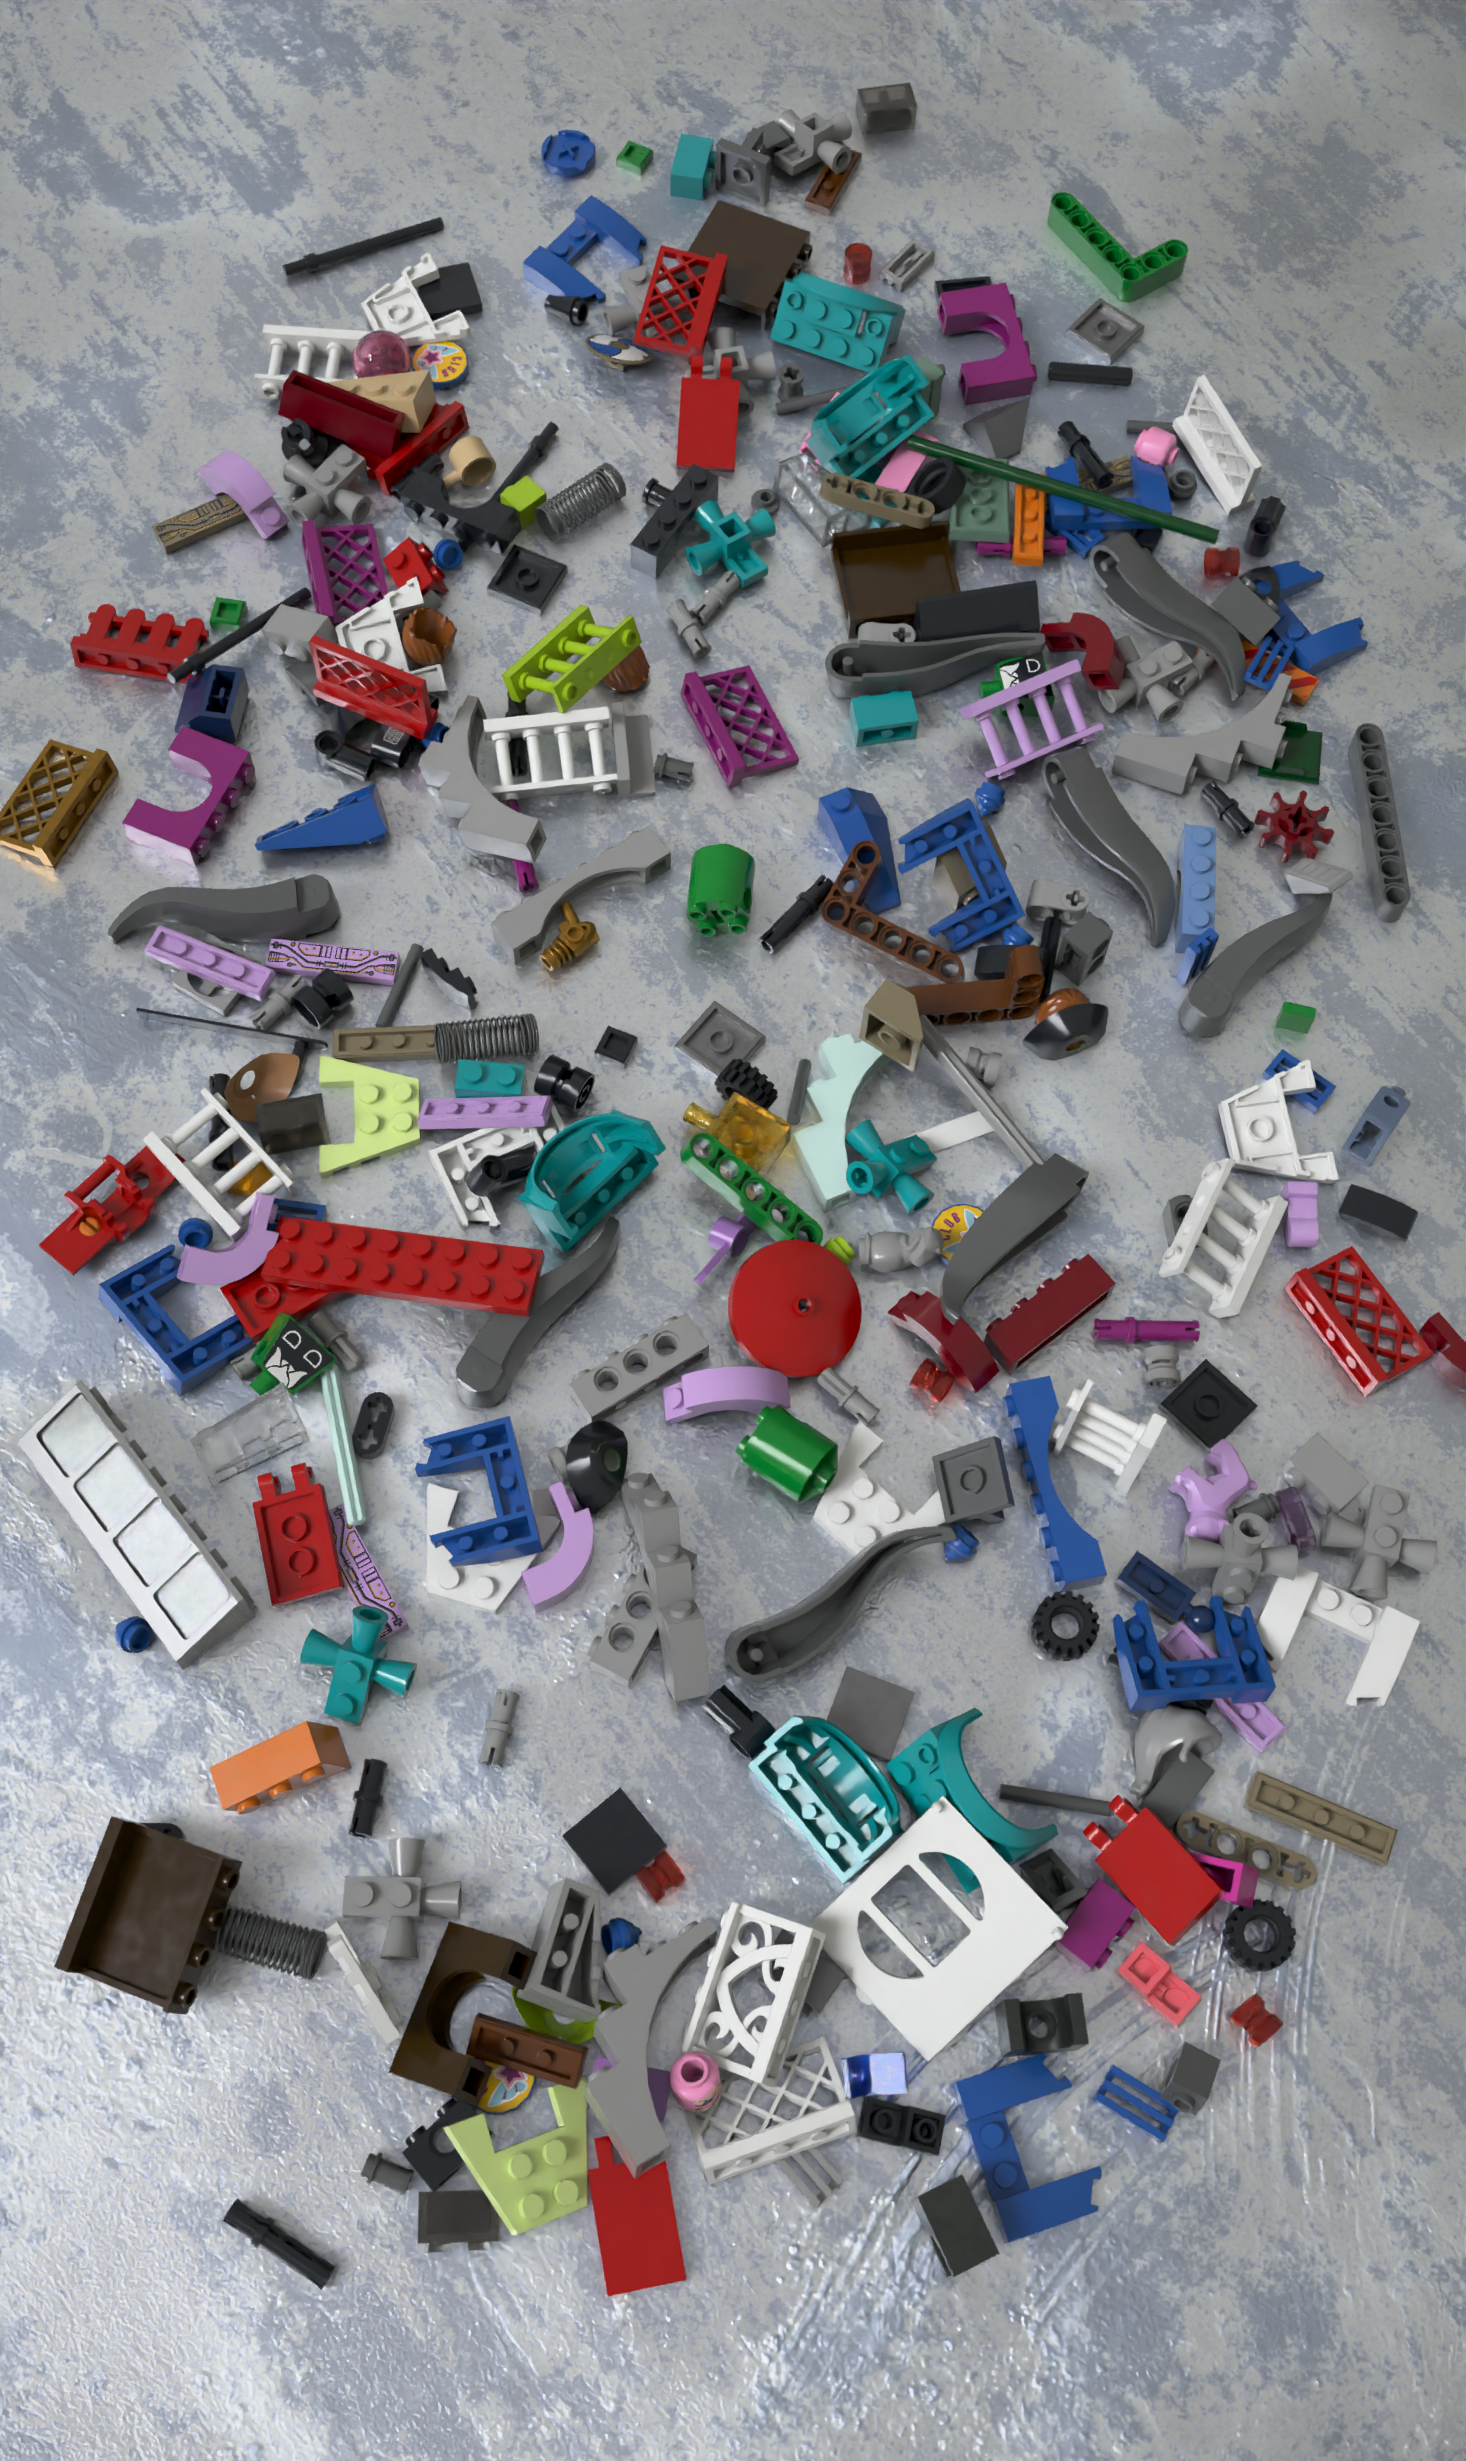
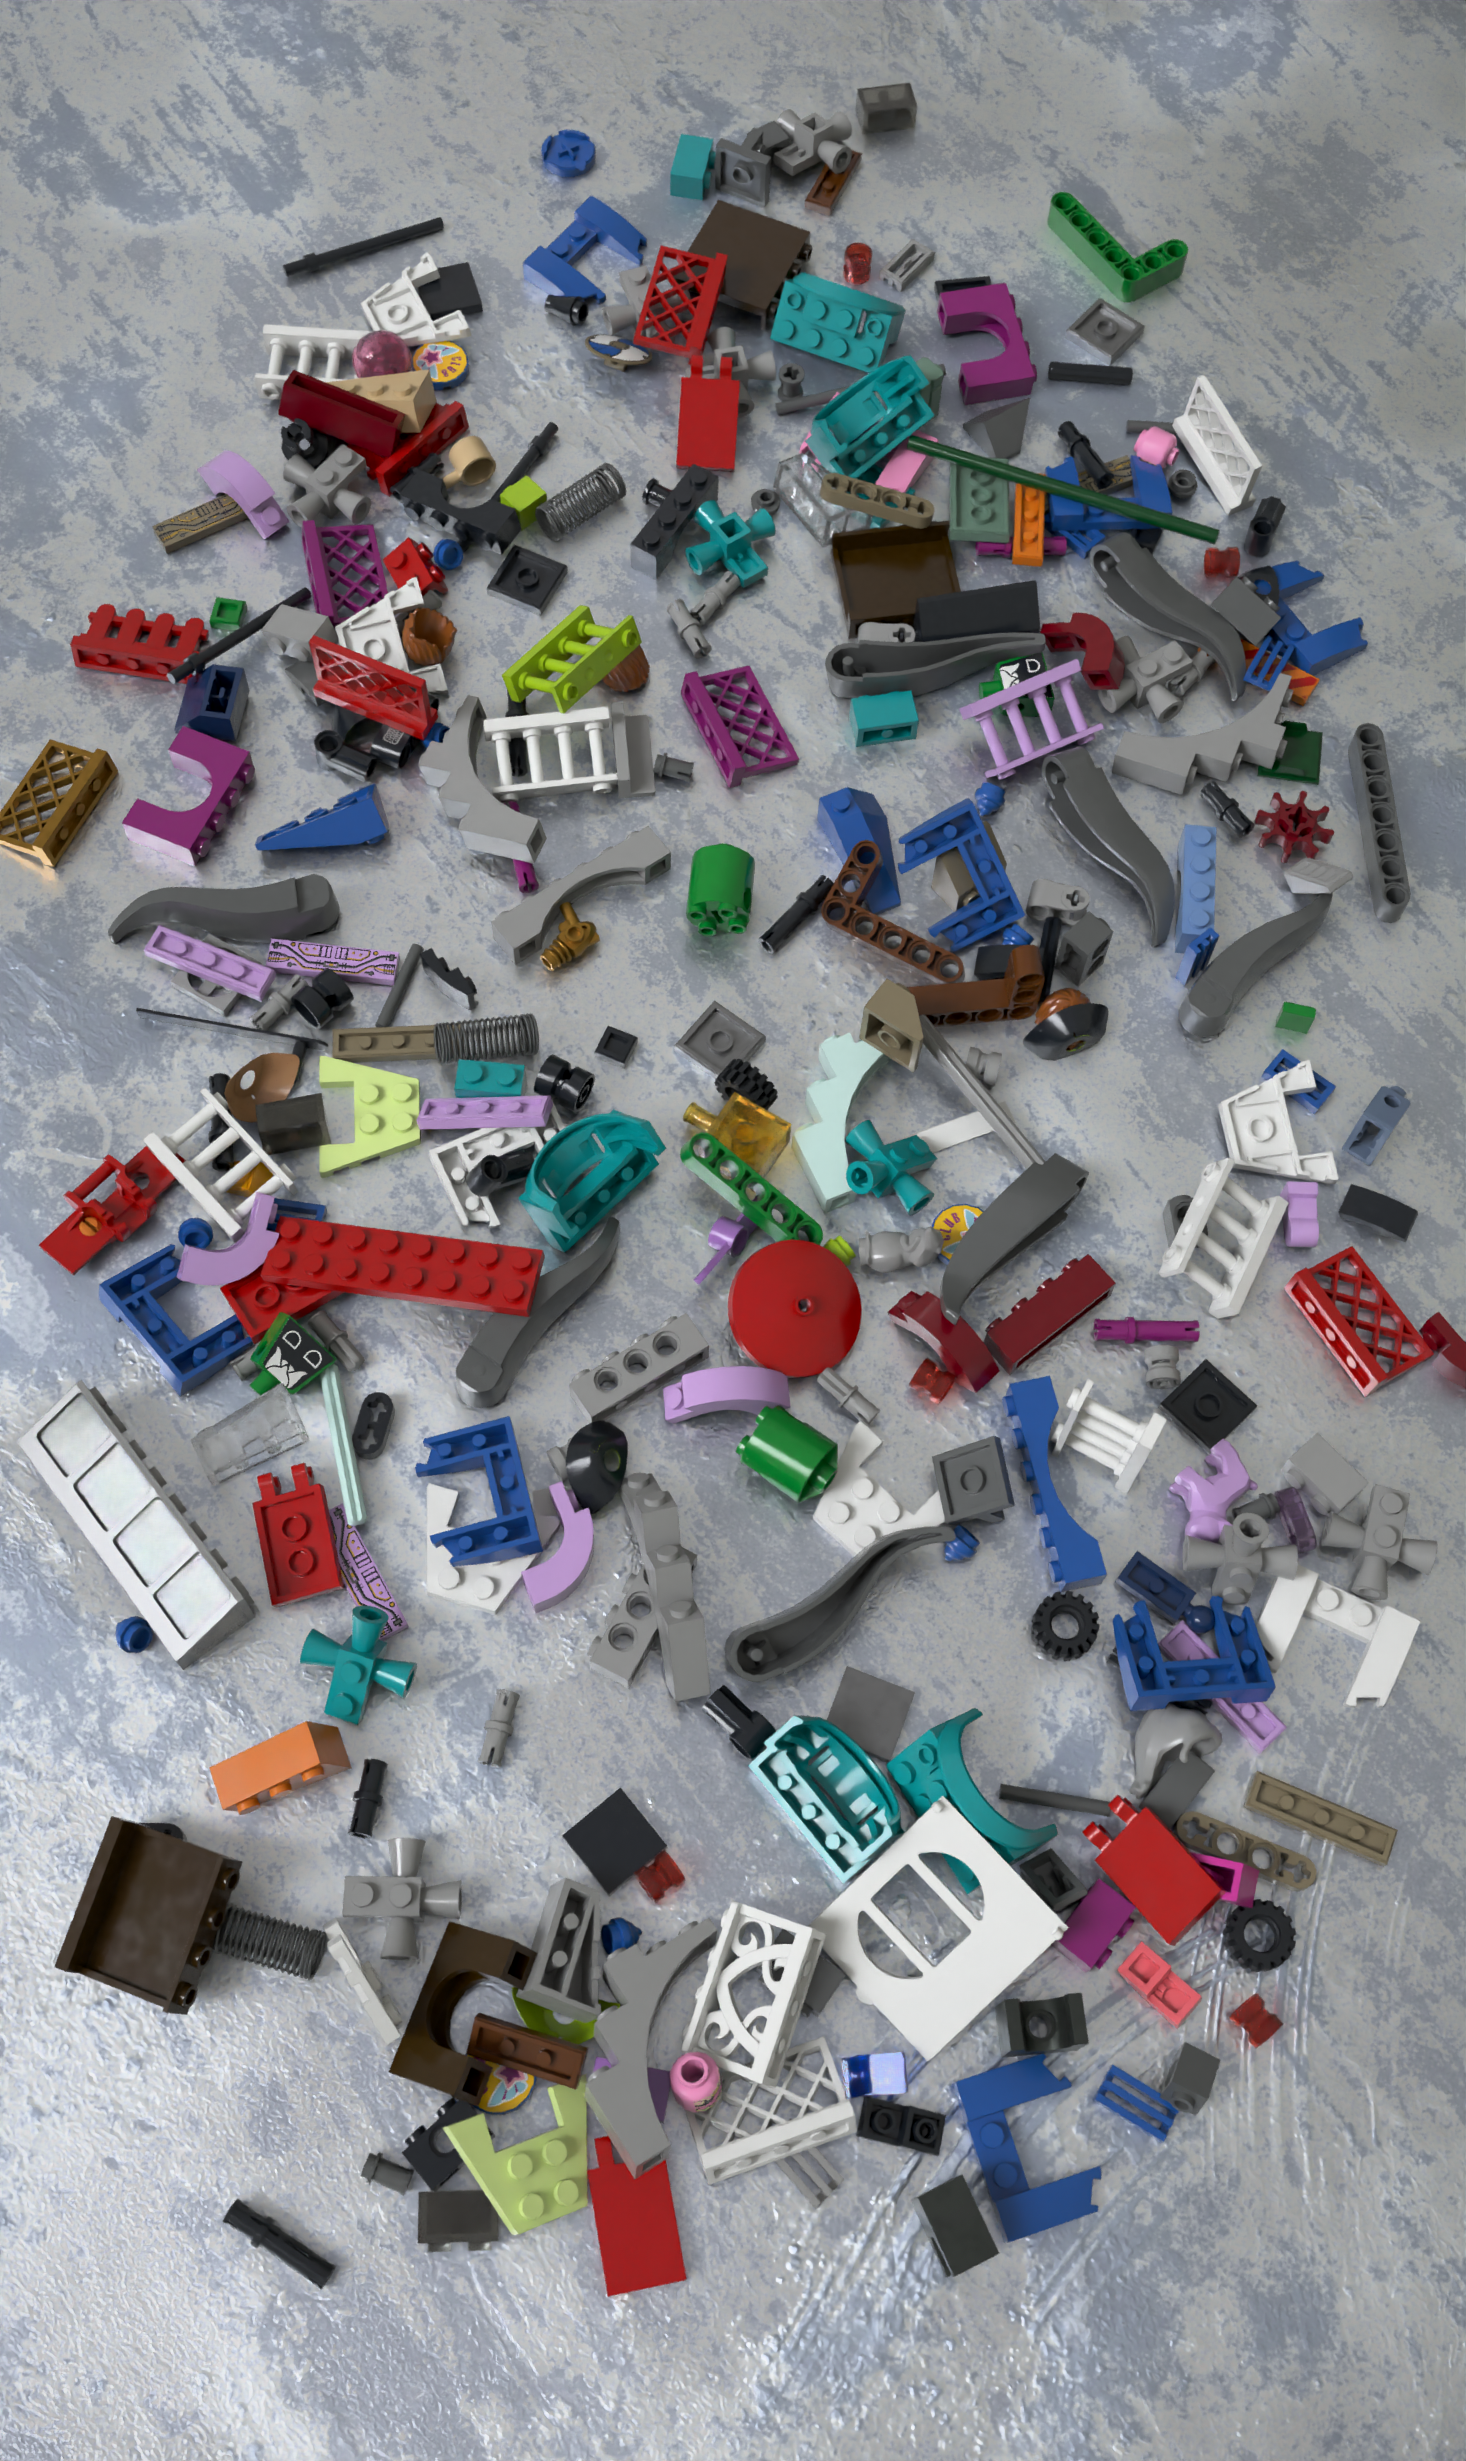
green tile [616,141,653,176] -> none
dark grey bar [787,1059,812,1126] -> none
black tyre [908,457,966,516] -> none

